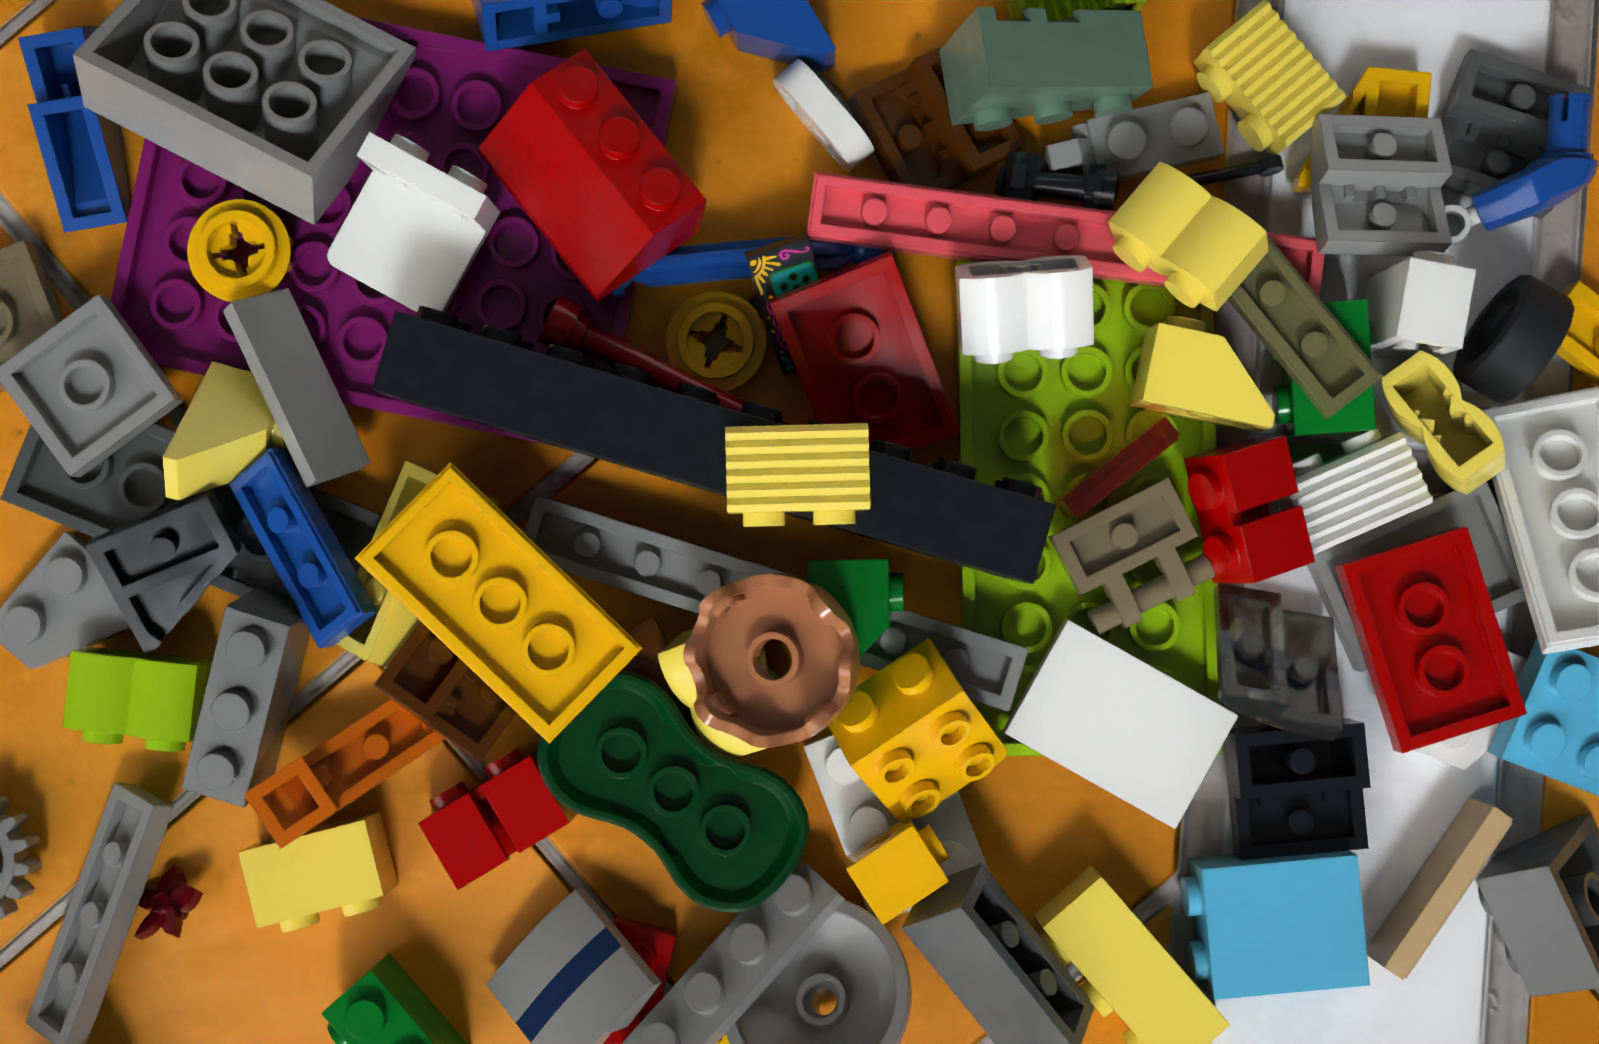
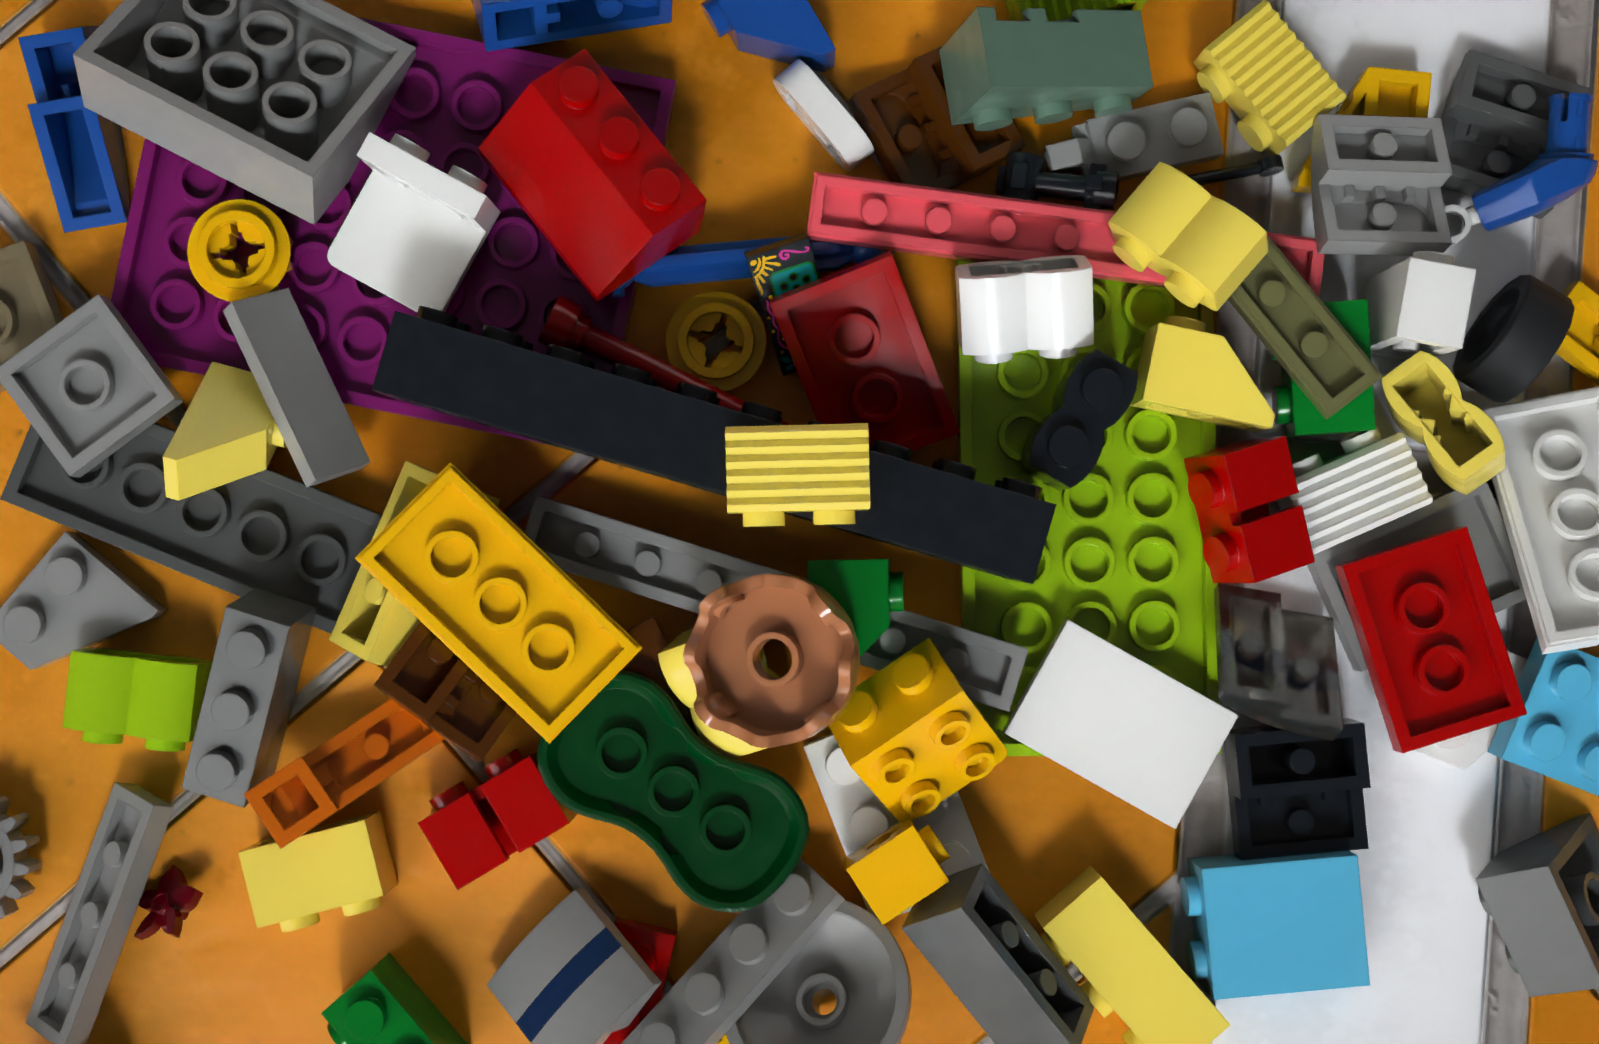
black wing [85,489,242,655] -> none
blue tile [229,448,378,649] -> none
dark tan plate [1048,478,1215,635] -> none
clear red tile [1052,416,1180,519] -> none
tan tile [1367,797,1513,980] -> none
none -> black brick [1020,349,1138,491]

